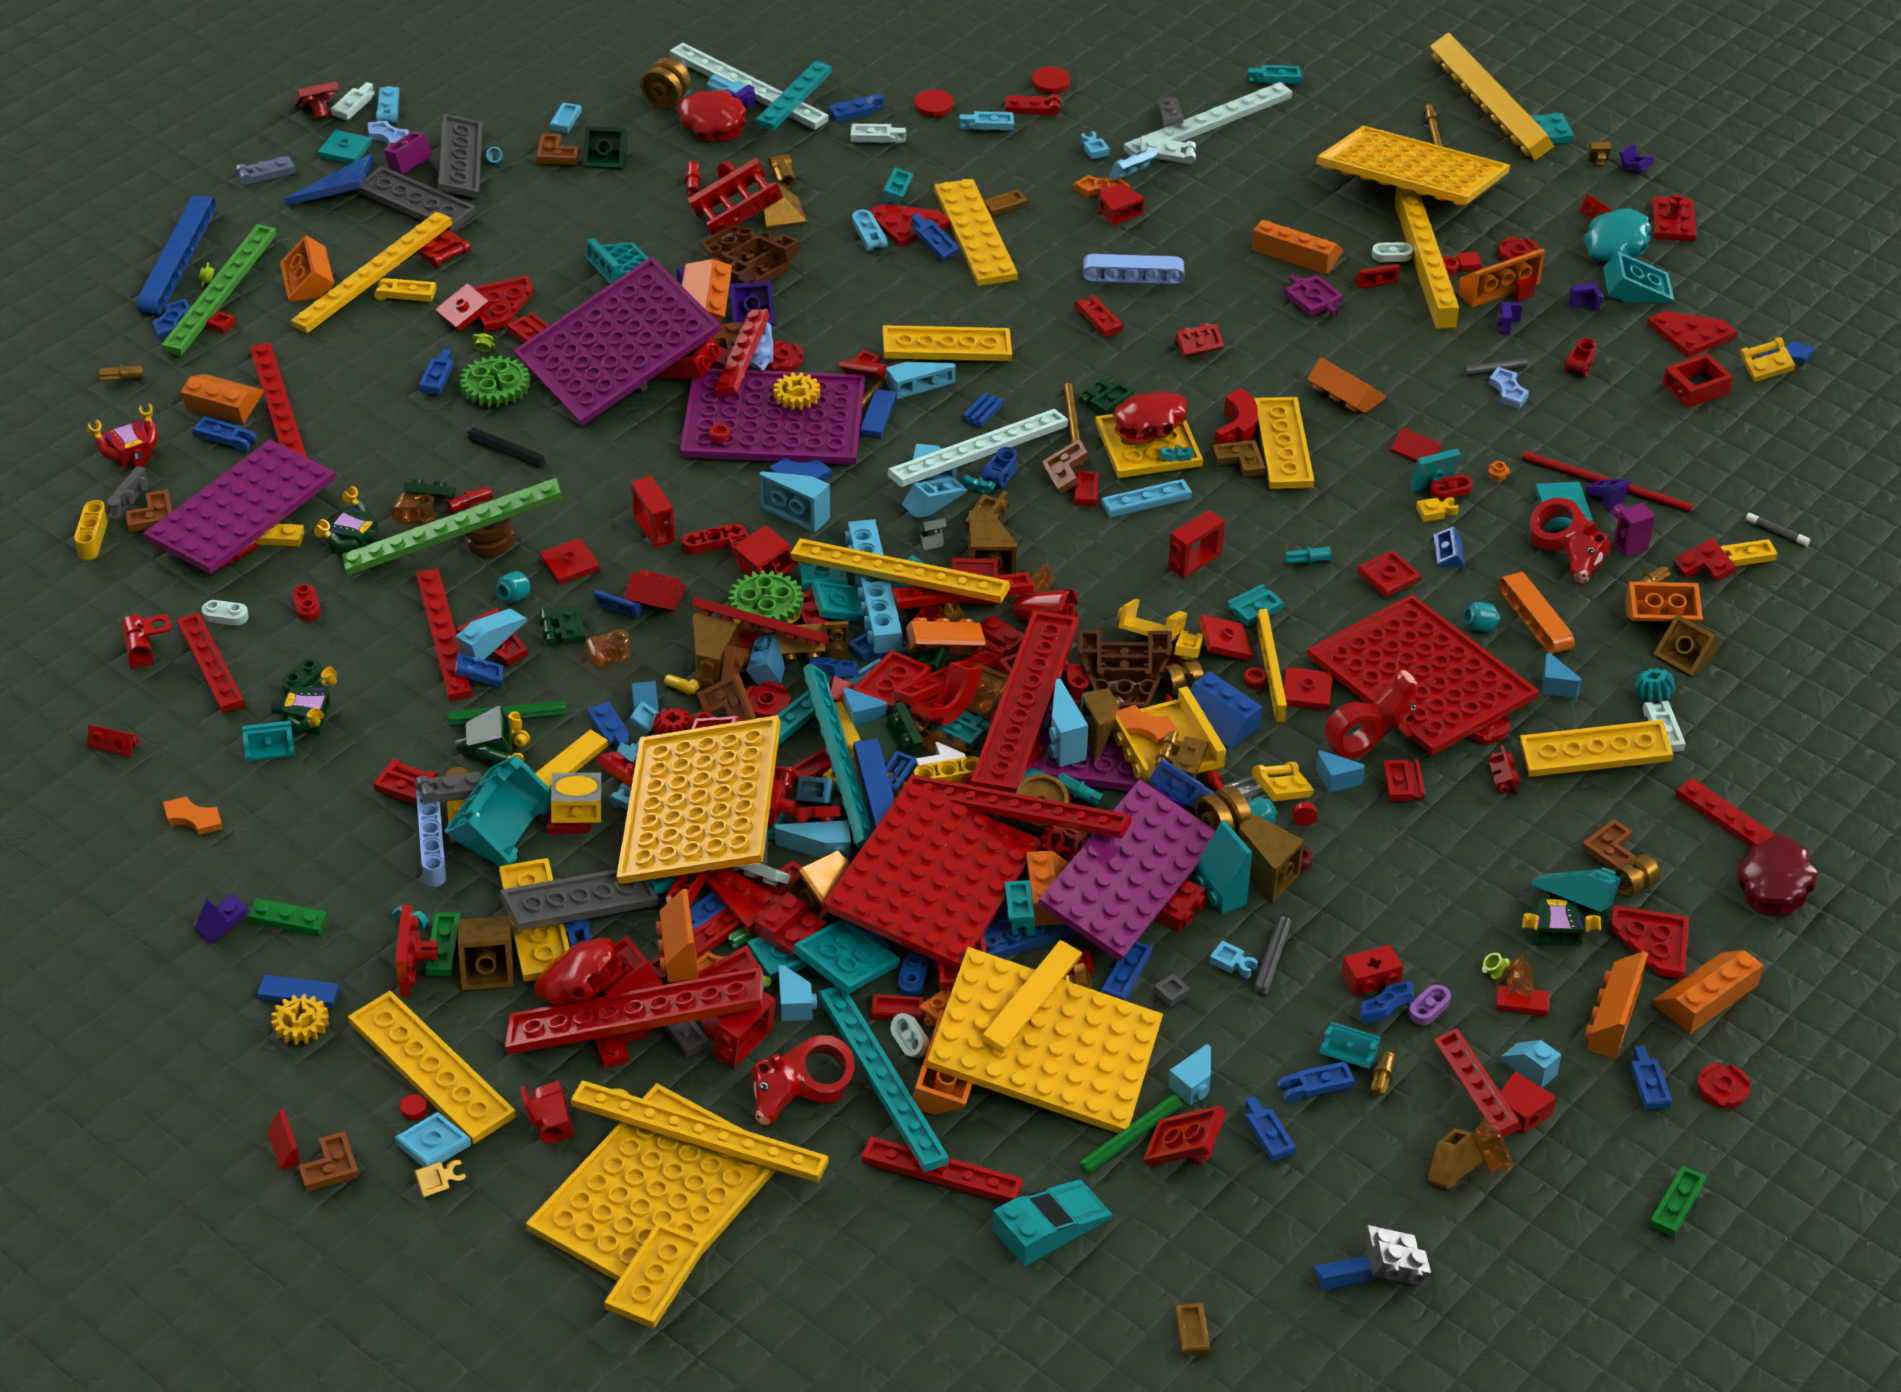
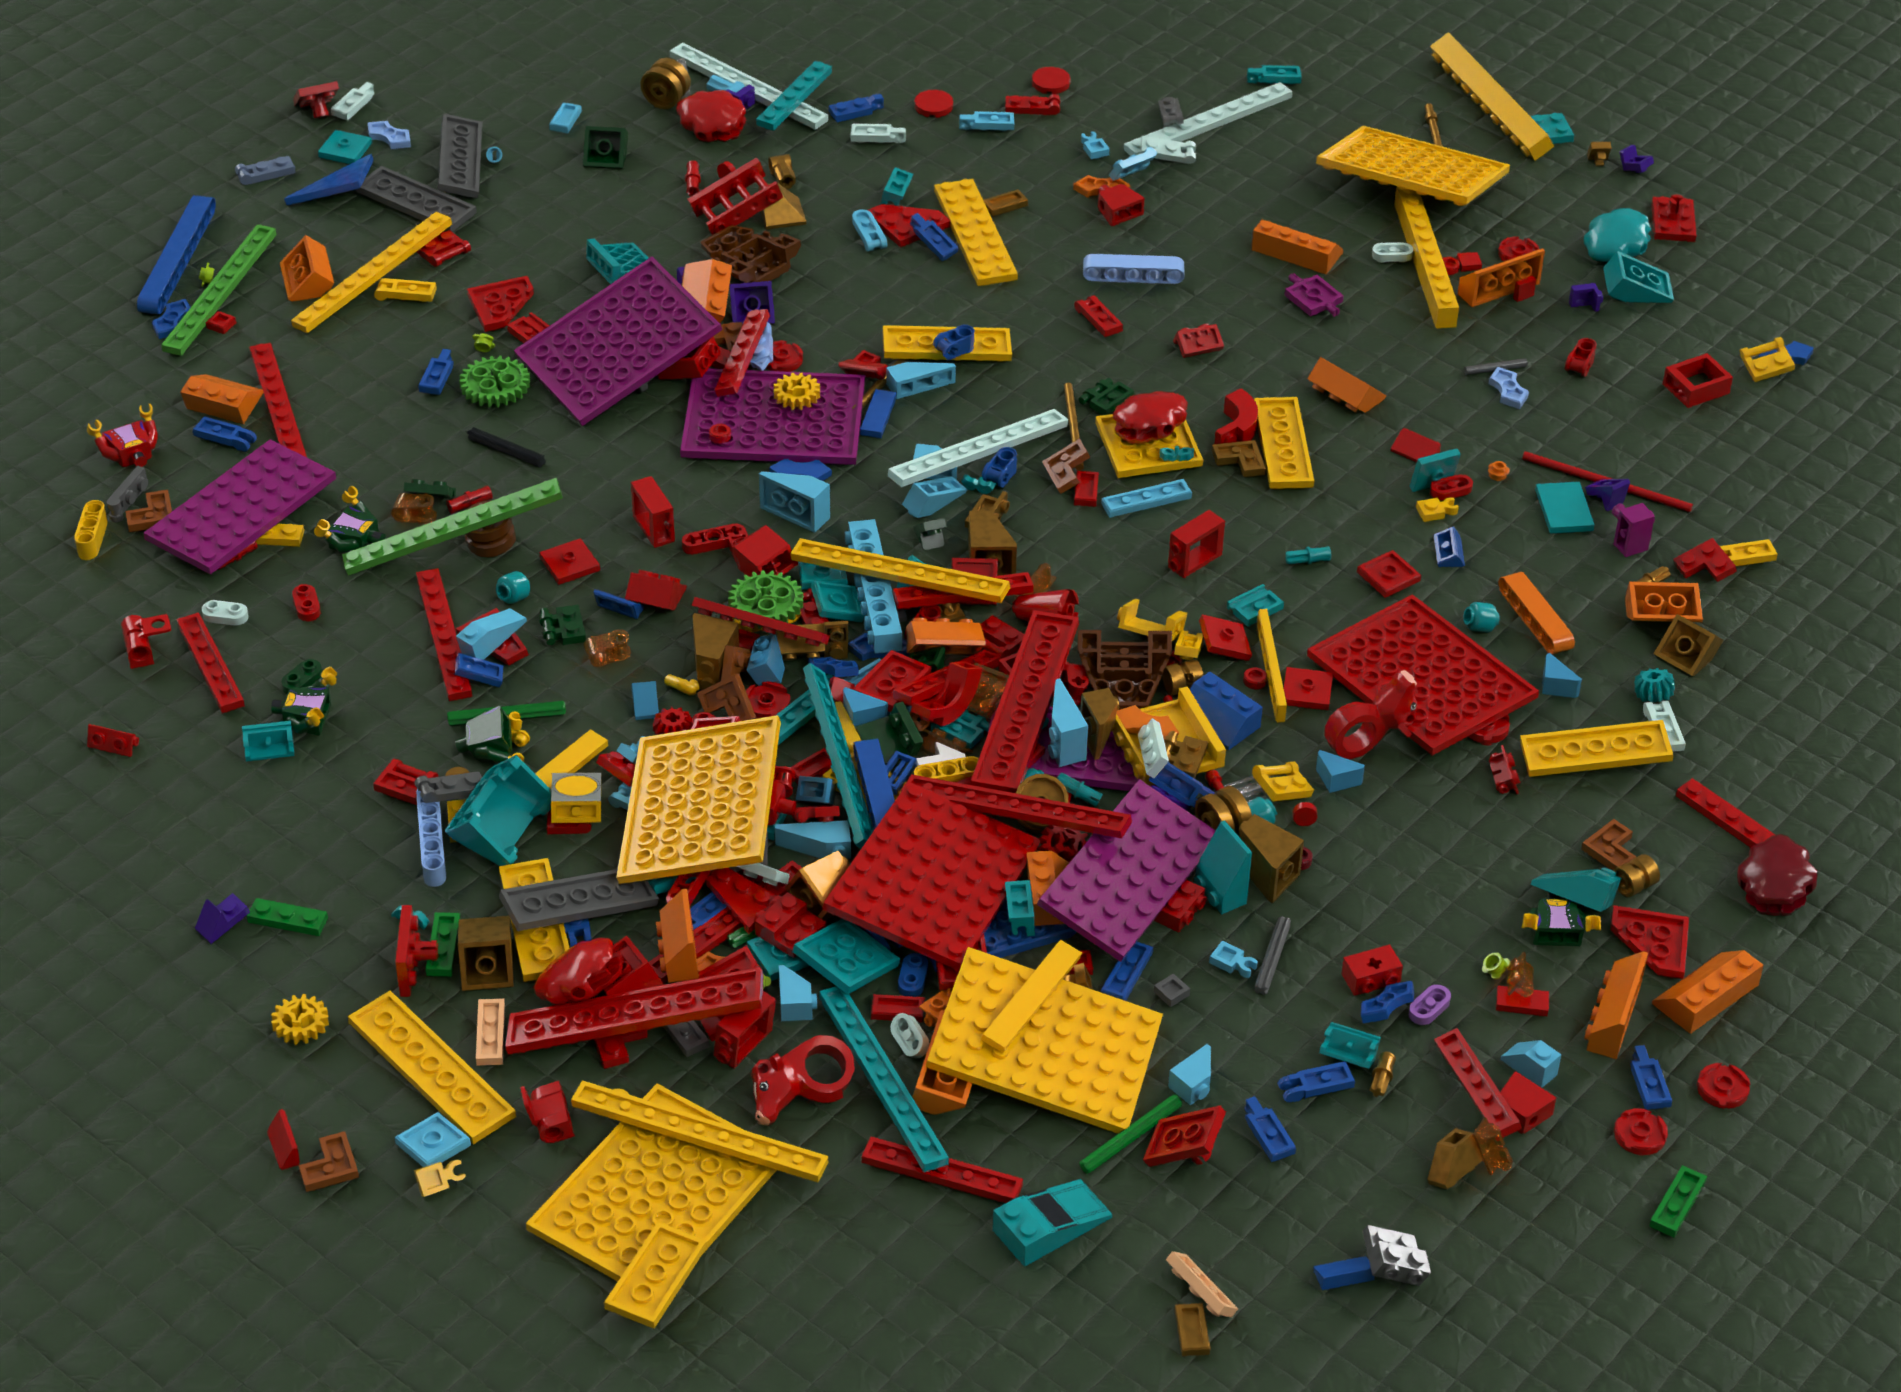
pearl gold axle [98,365,143,382] -> none
orange tile [163,796,223,835] -> none
blue tile [257,975,340,1009] -> none
medium azure plate [376,86,400,123] -> none
magenta brick [383,131,433,174] -> none
red tile [400,1094,427,1121] -> none
plate [435,283,491,332] -> none
dark orange plate [536,133,579,165] -> none
blue hinge [587,701,630,749] -> none
medium azure tile [628,701,659,734] -> none
blue tile [963,392,1004,428] -> none
red slope [1354,264,1399,289] -> none
red plate [1383,760,1425,801] -> none
dark purple bracket [1497,302,1523,335] -> none
red animal [1530,497,1611,584] -> none
red hinge [1579,194,1613,220] -> none
red plate [1647,311,1737,358] -> none
dark grey bar [1745,513,1811,547] -> none
none -> light nougat plate [476,999,505,1066]
none -> blue piece [933,325,974,360]
none -> light aqua plate [1138,719,1169,778]
none -> light nougat plate [1166,1251,1238,1317]
none -> red tile [1614,1108,1668,1155]

